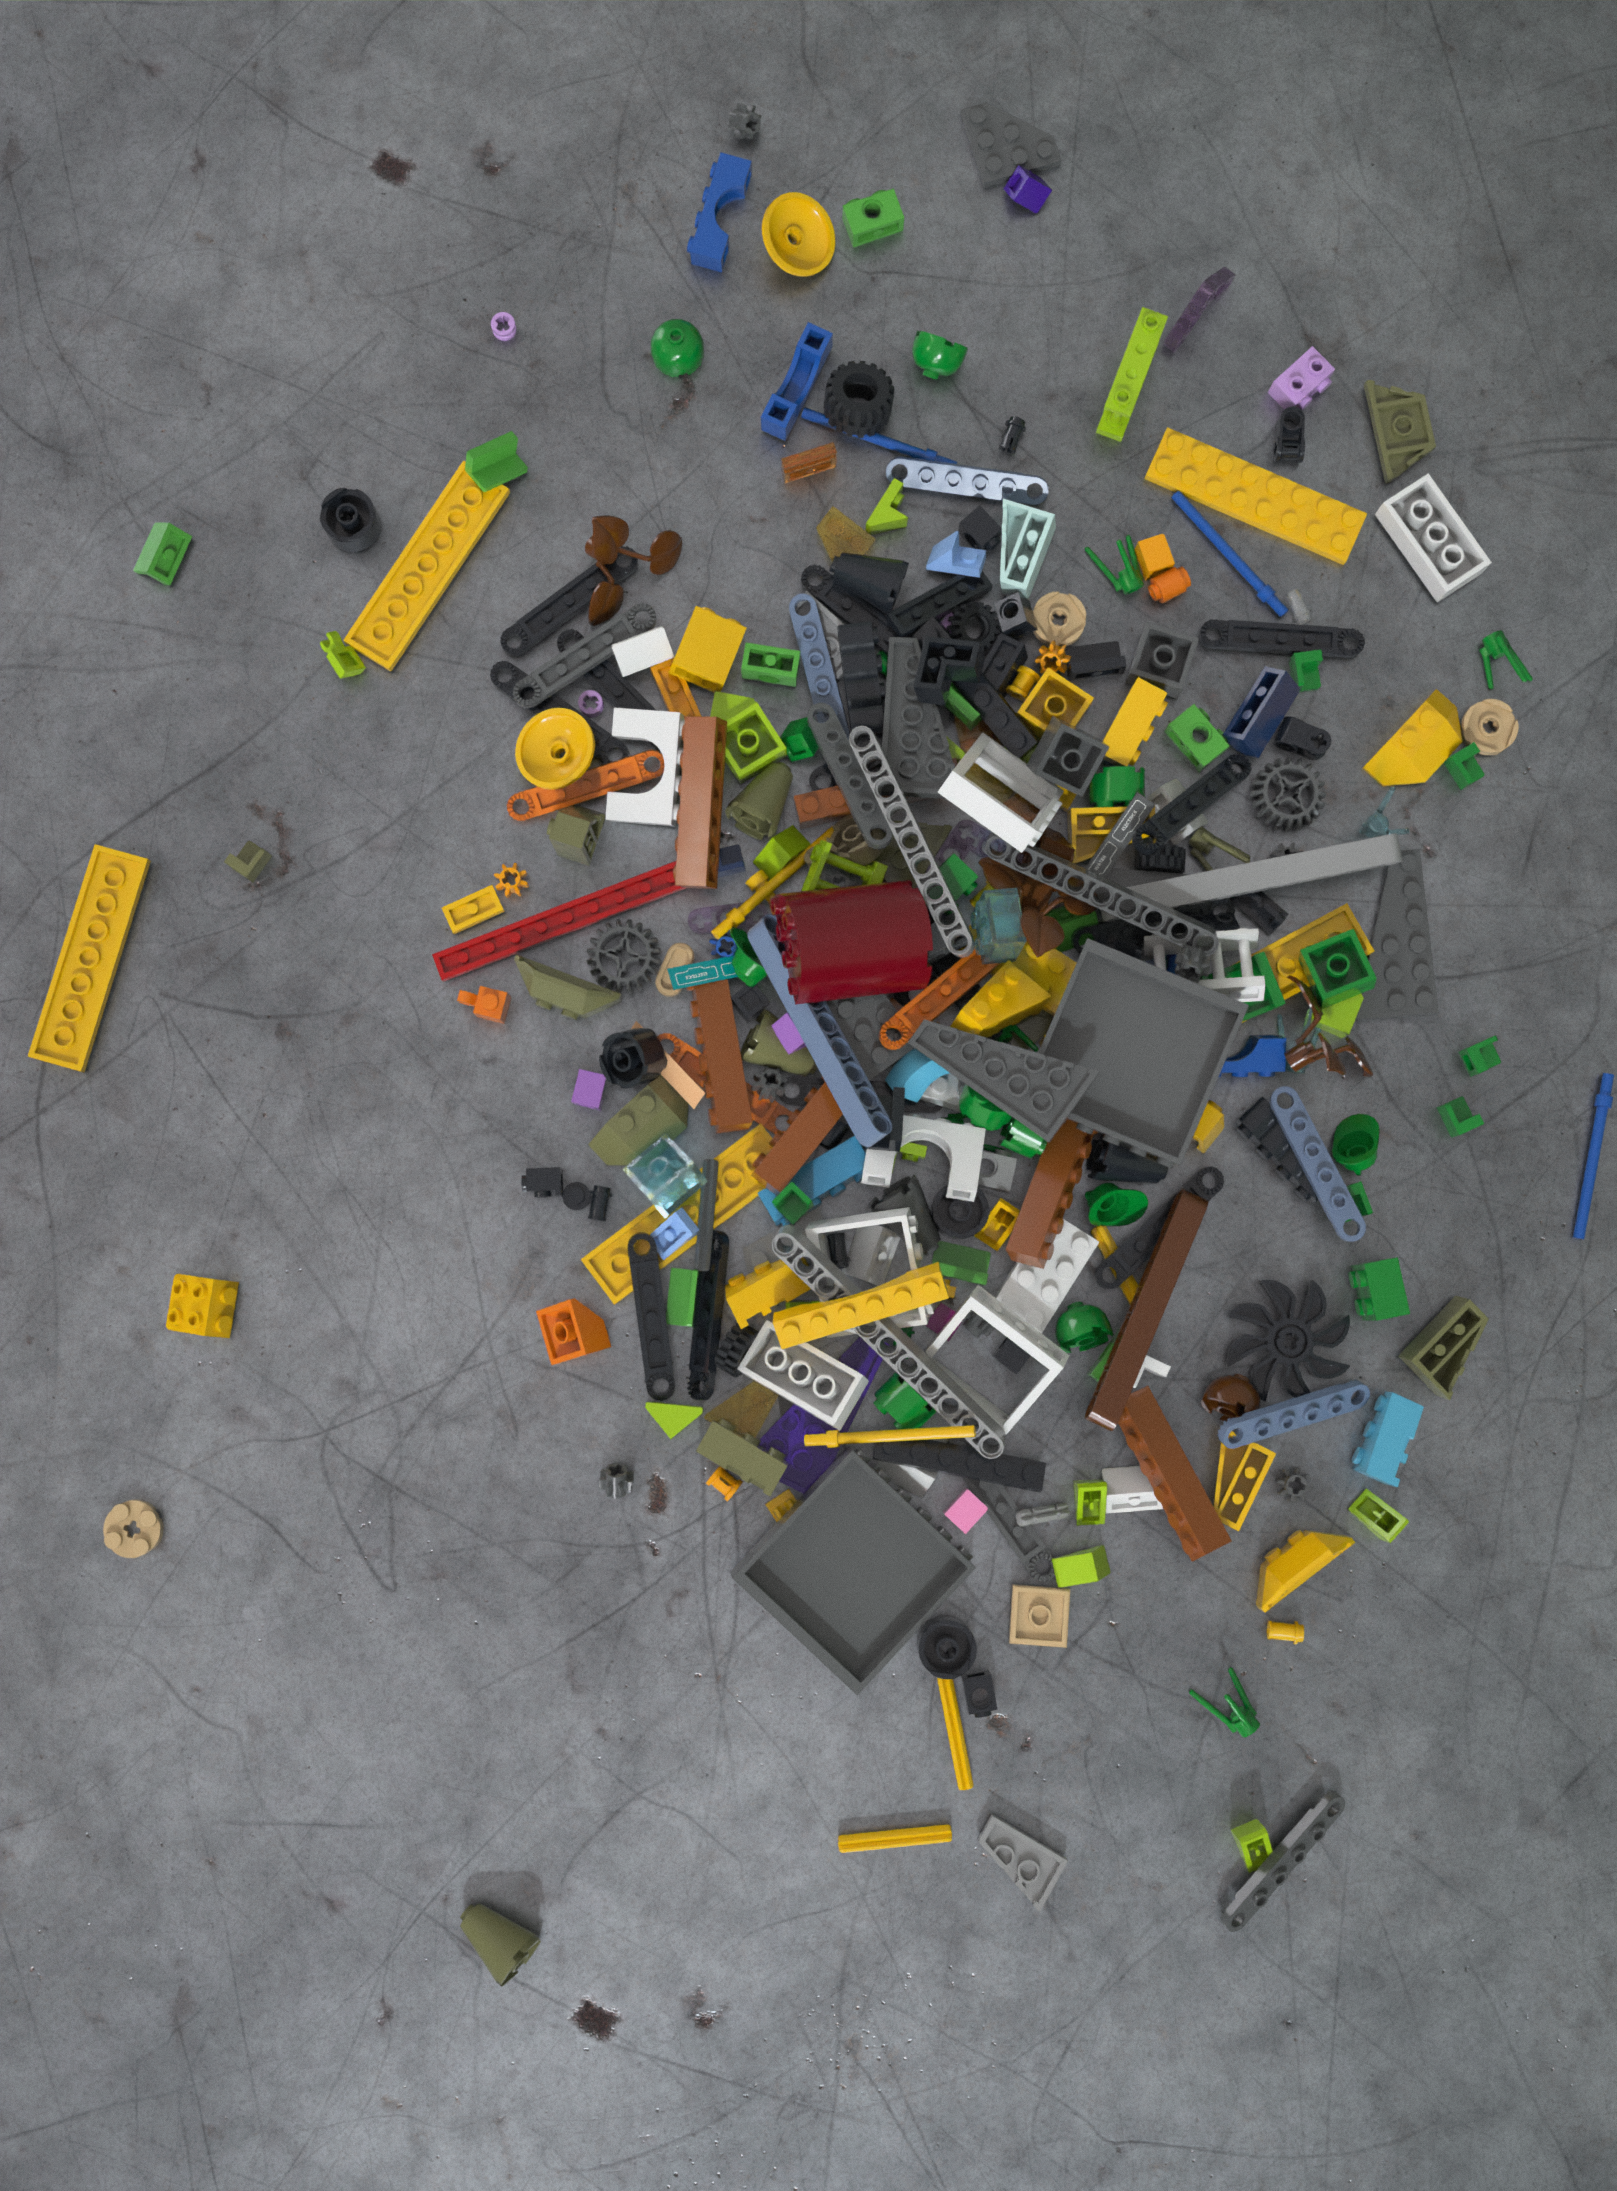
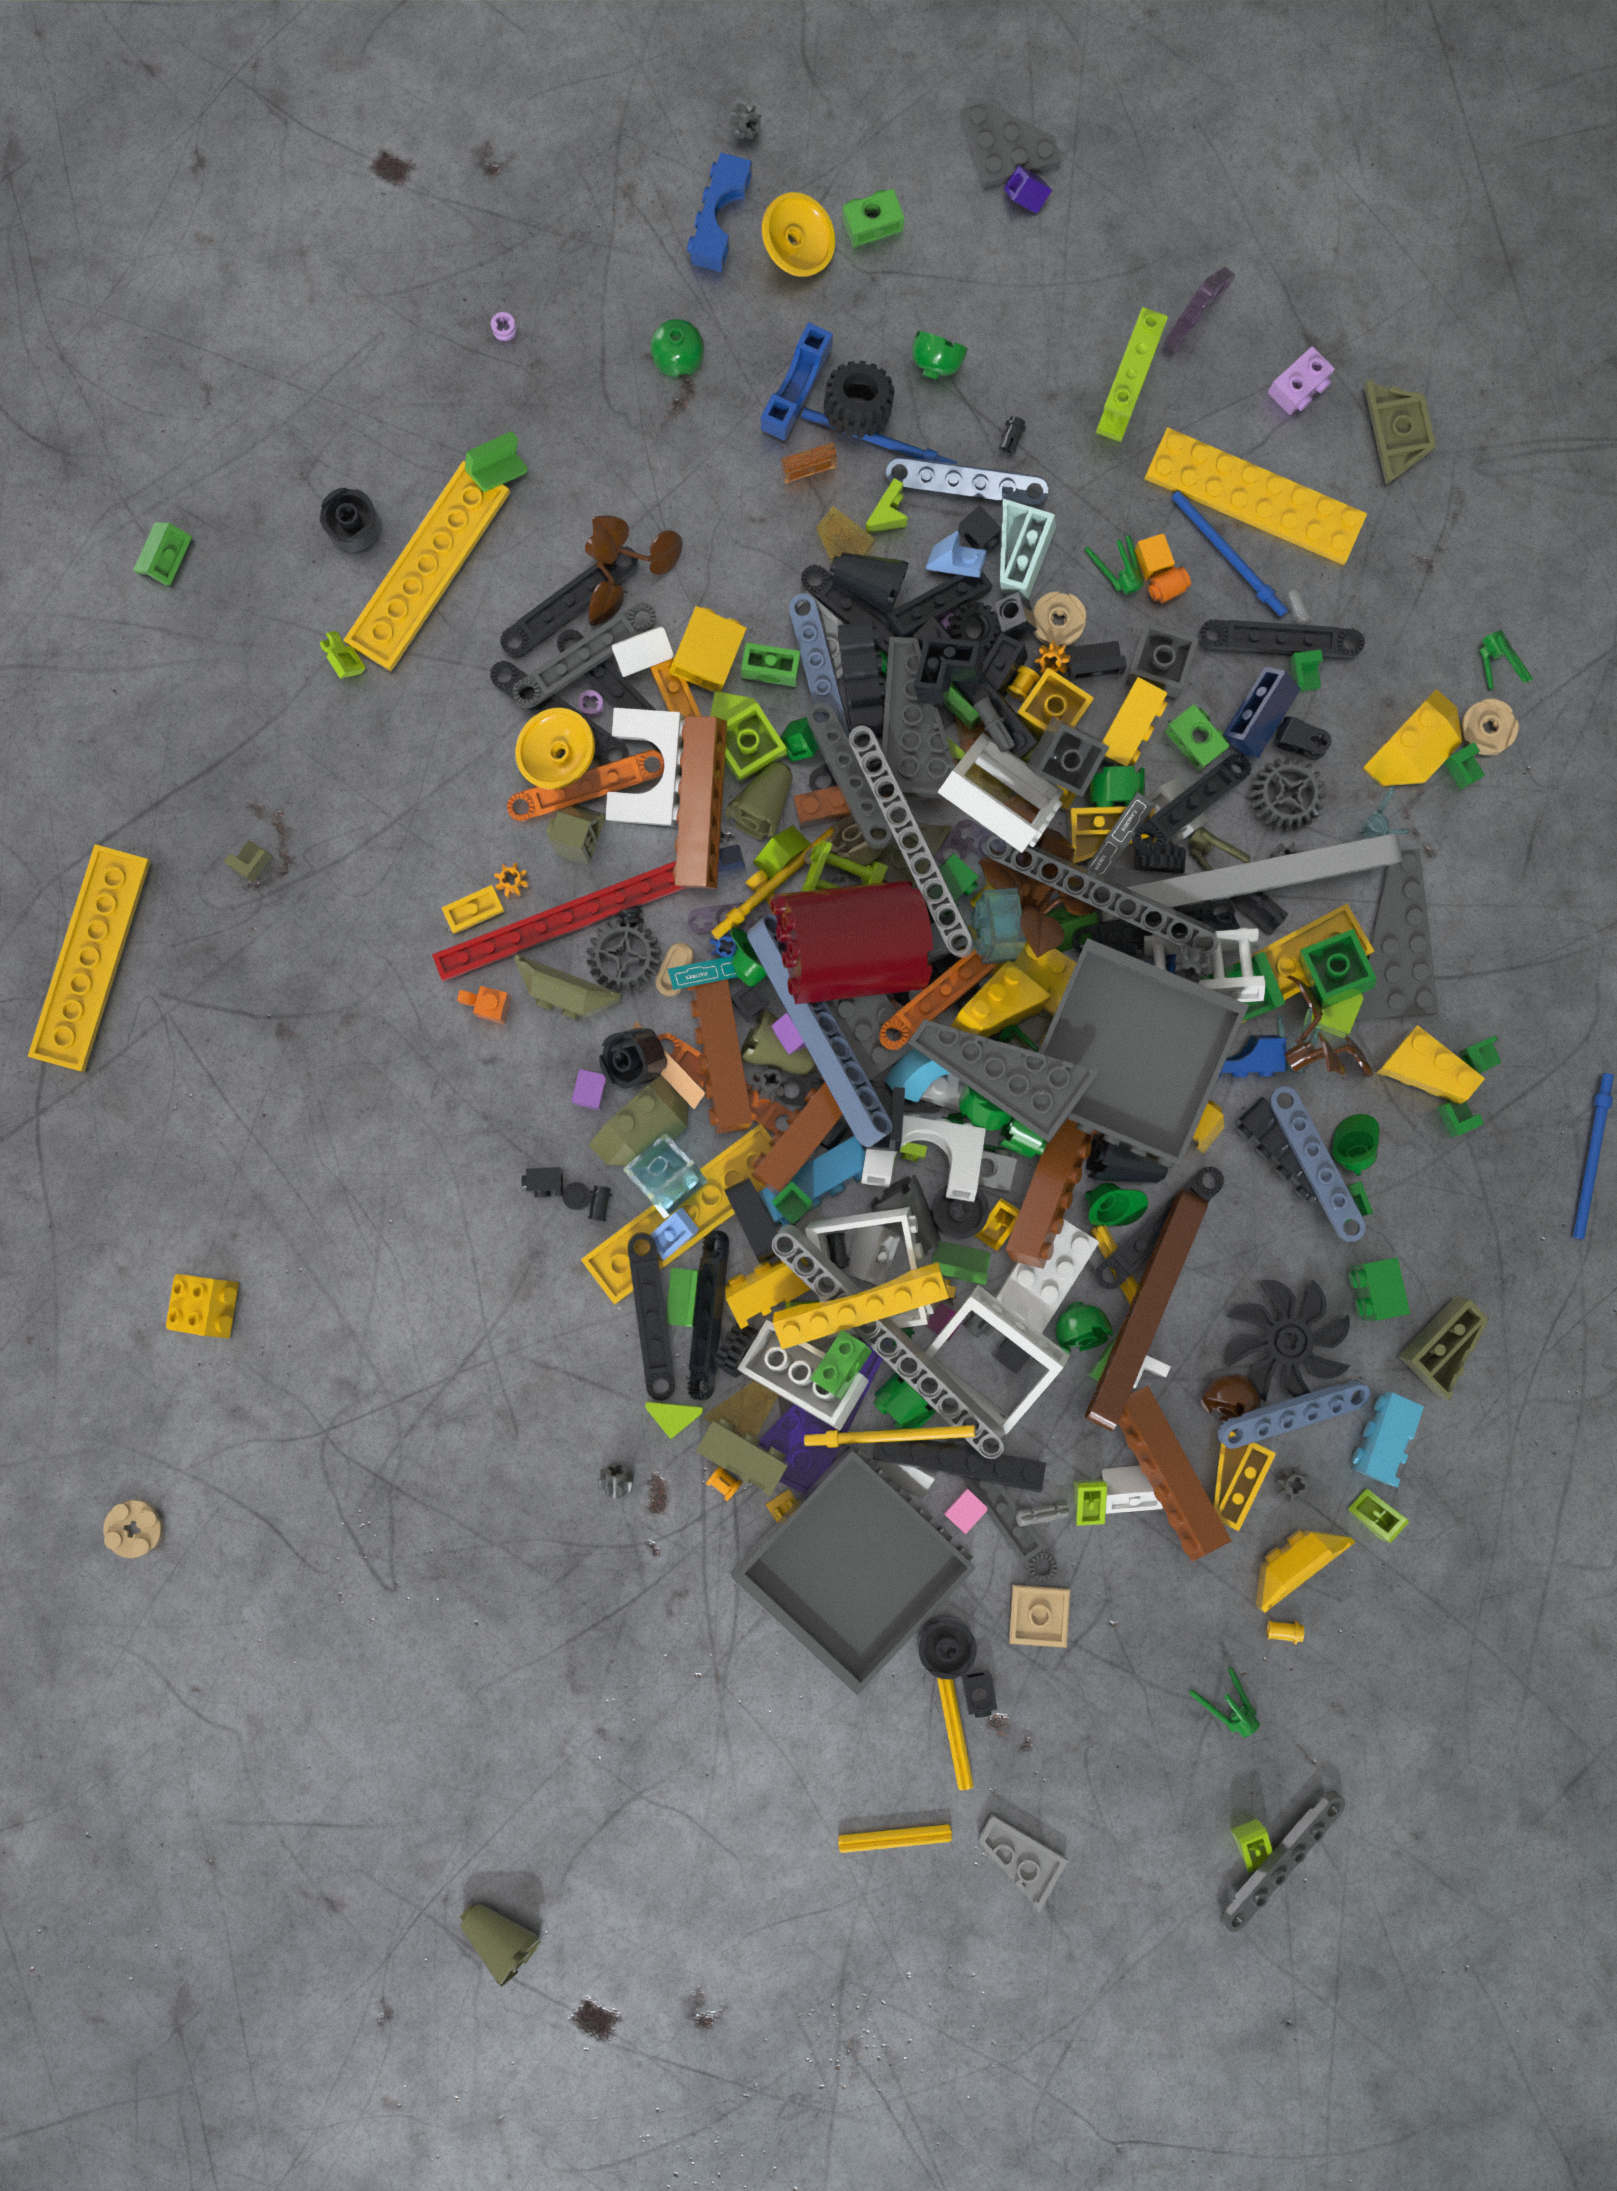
orange slope [536,1298,611,1365] -> none
dark grey axle [694,1159,719,1271] -> none
lime slope [1052,1545,1111,1588] -> none
black piece [1273,406,1305,463] -> none
white brick [1375,474,1492,603] -> none
none -> black bush [618,908,644,927]
none -> black beam [724,1177,777,1263]
none -> bright green brick [810,1330,872,1400]
none -> dark grey axle [973,697,1015,753]
none -> yellow wedge [1376,1025,1485,1105]

